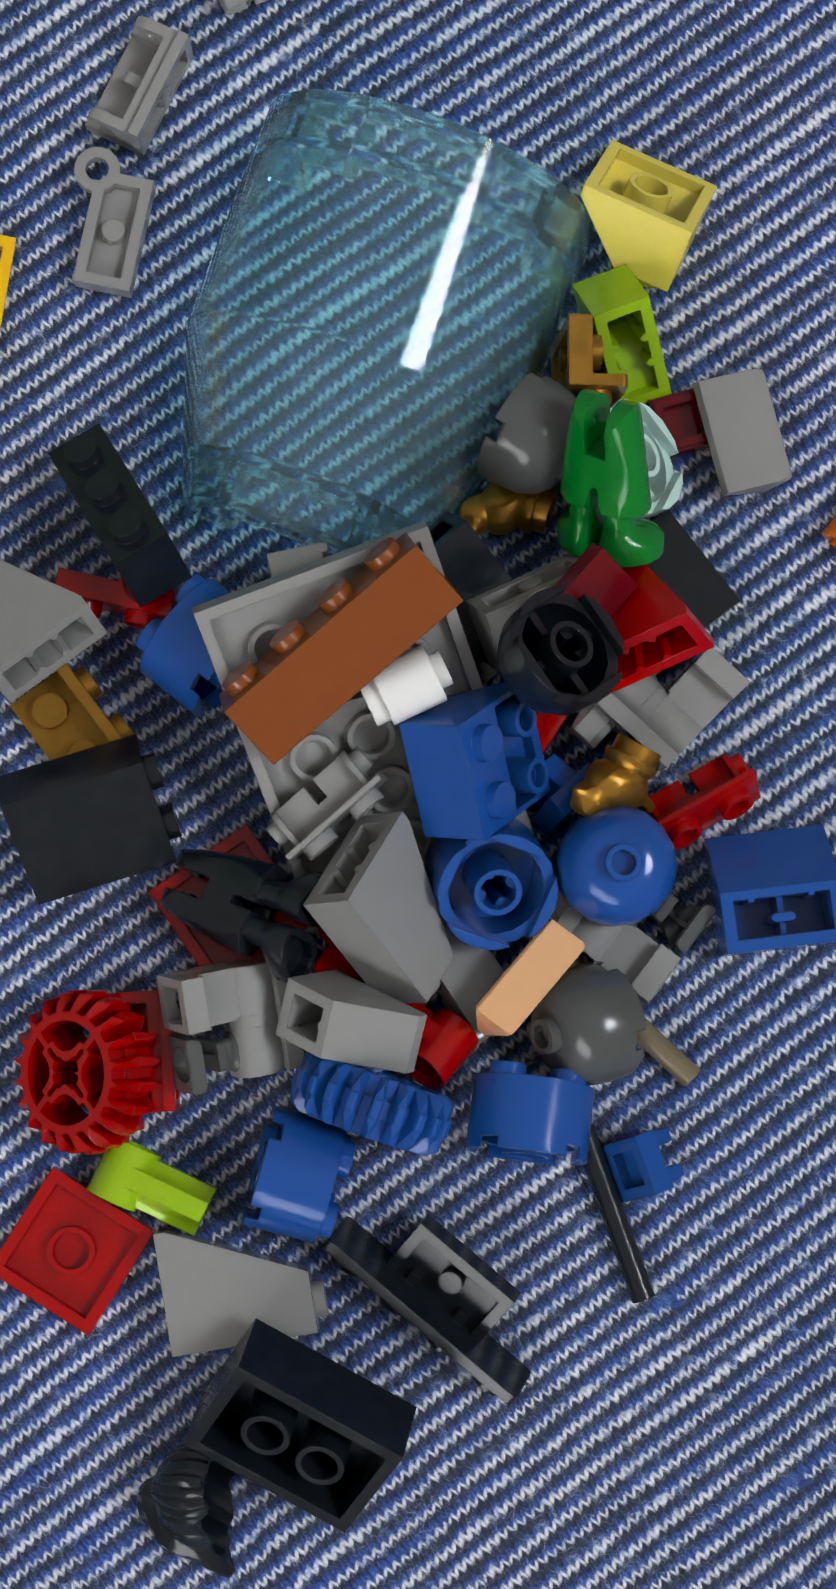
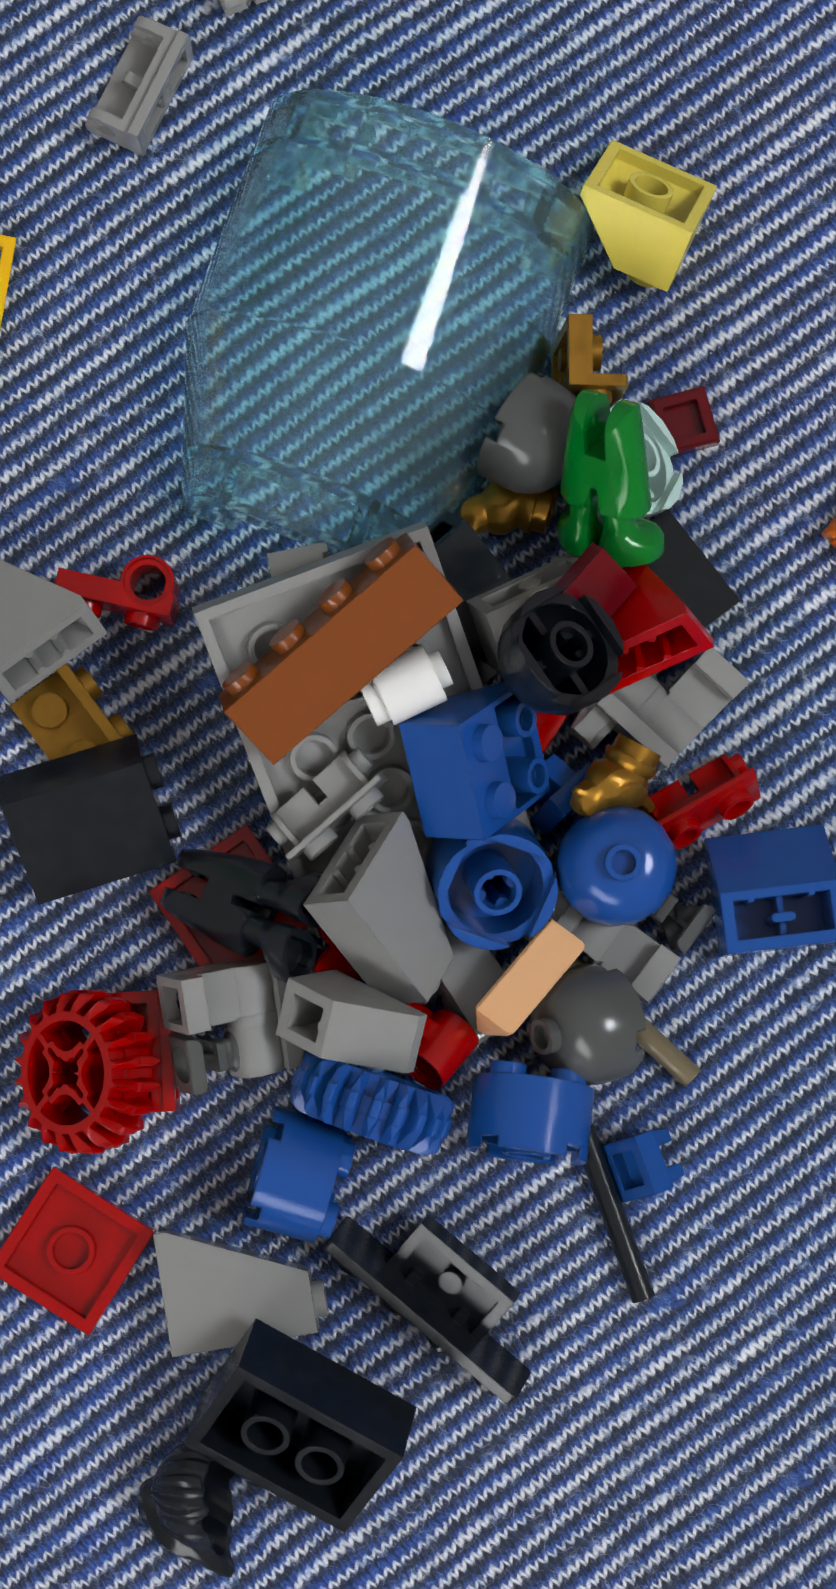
black brick [48,424,192,608] -> none
light grey hinge [72,147,156,298] -> none
lime piece [87,1139,217,1236] -> none
blue brick [136,574,231,718] -> none
lime arch [572,264,672,404] -> none
light grey slope [692,369,792,496] -> none

